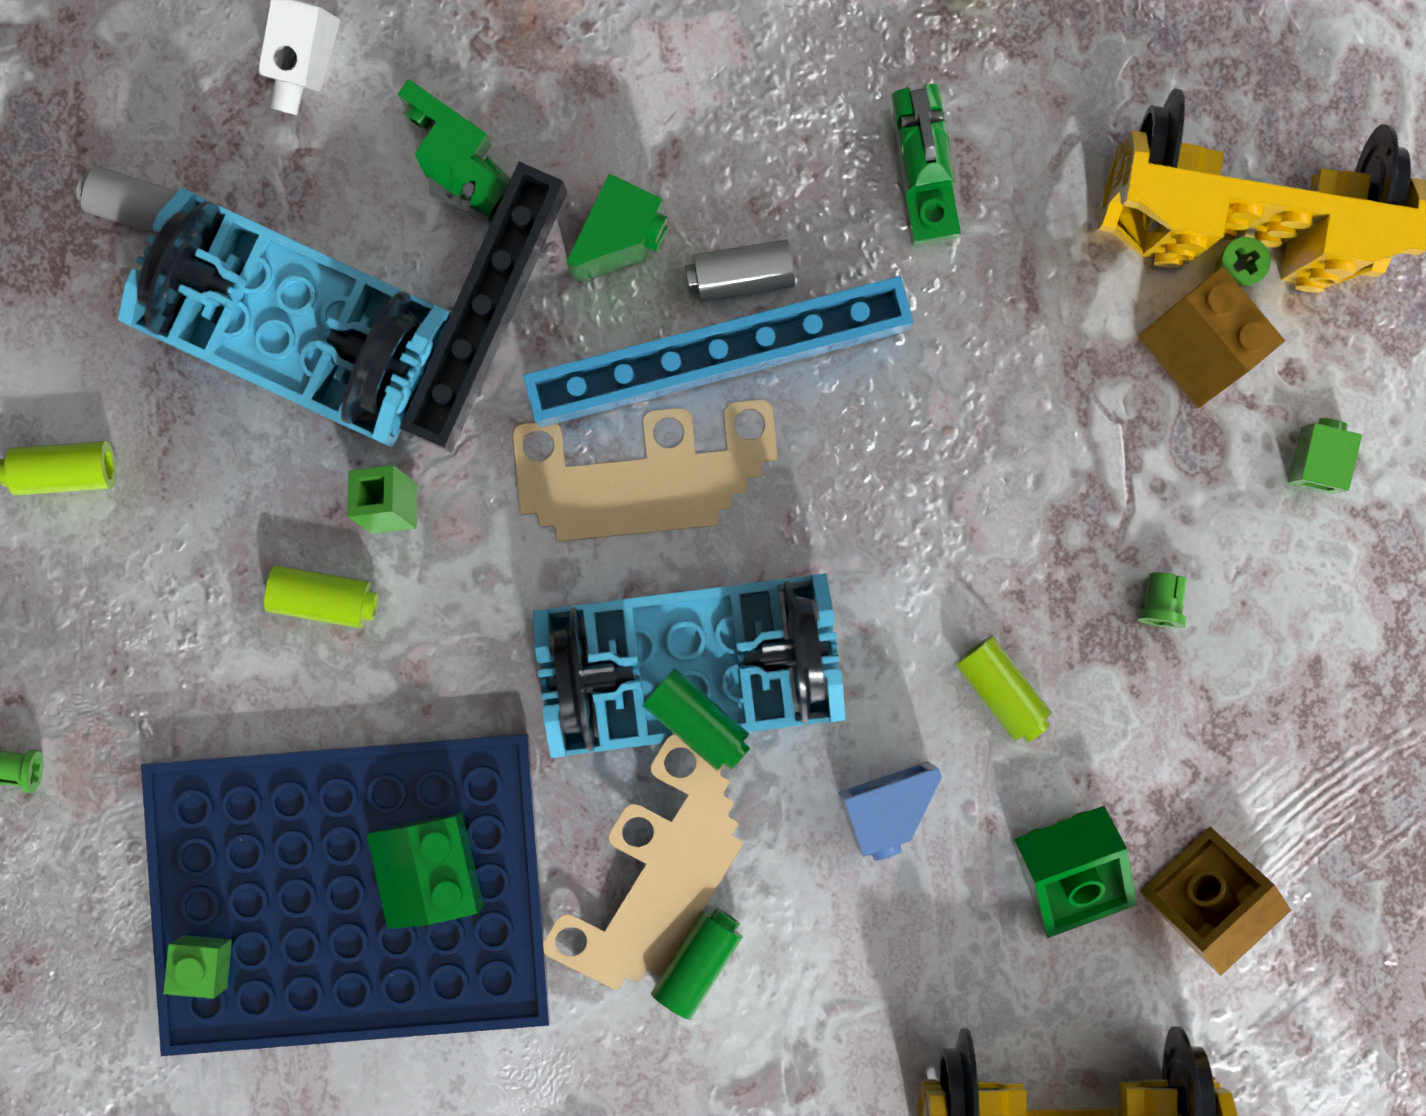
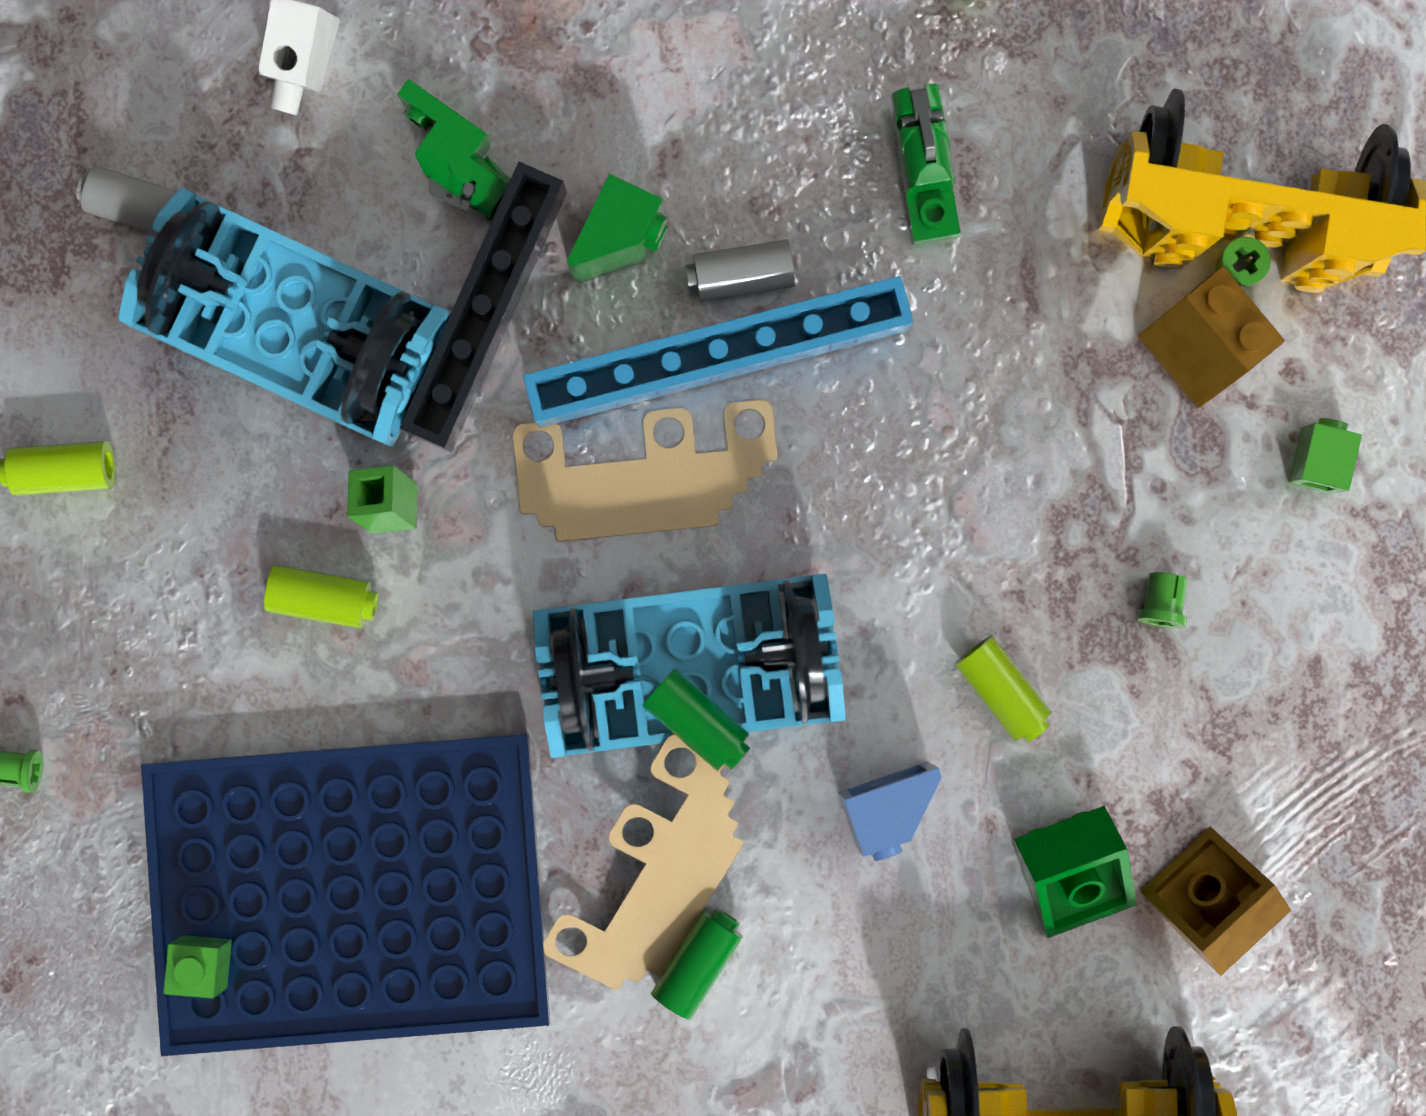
green slope [366,811,484,929] -> none

